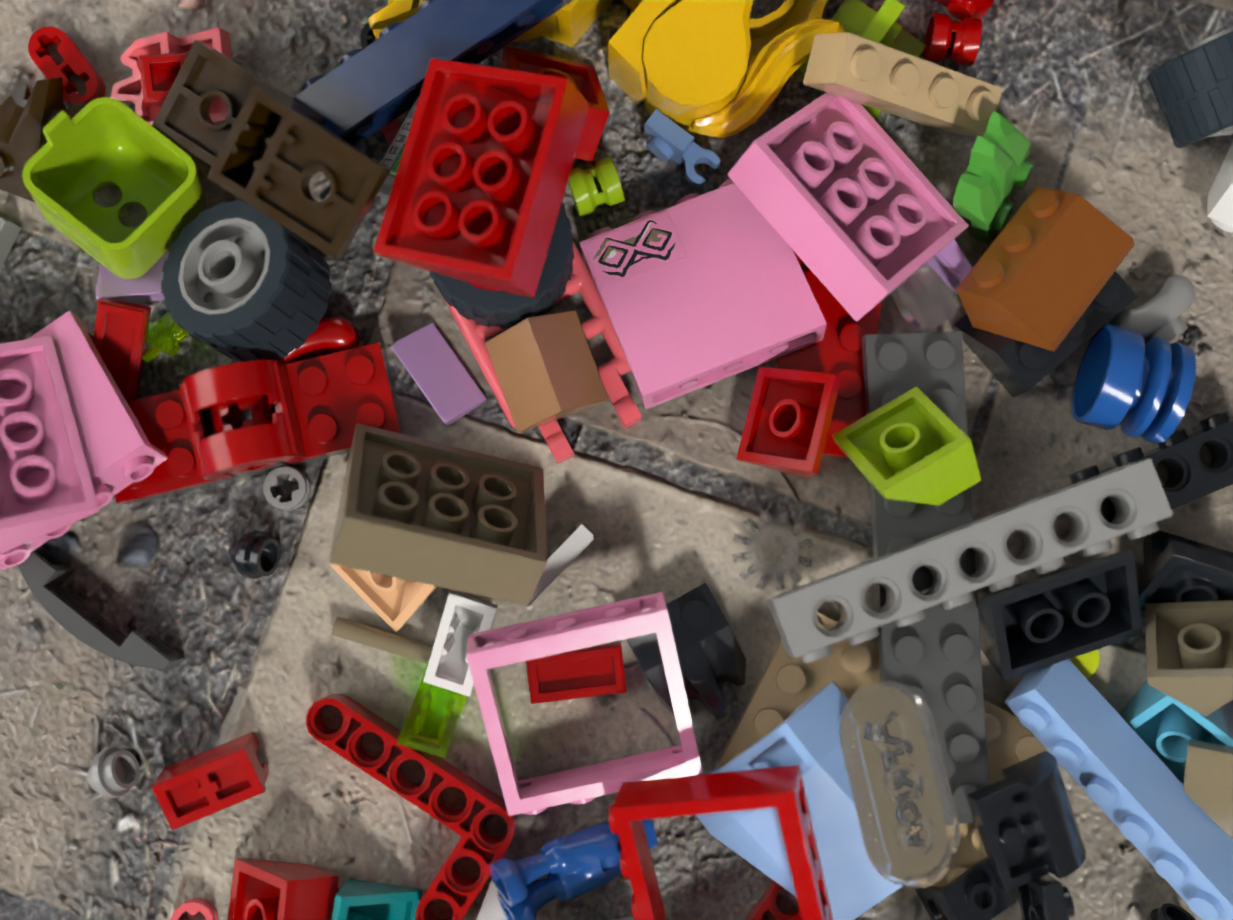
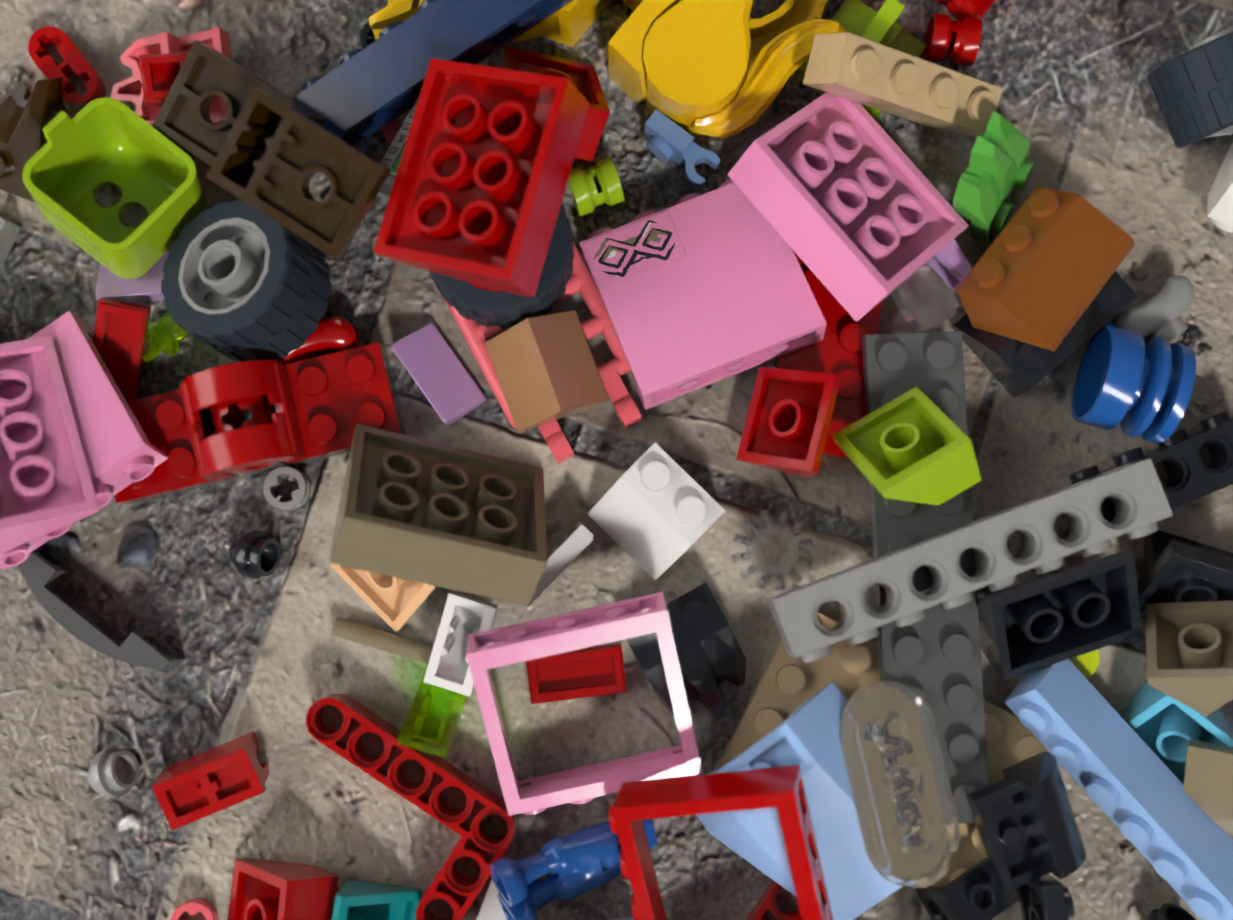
none -> white slope [588,442,725,581]

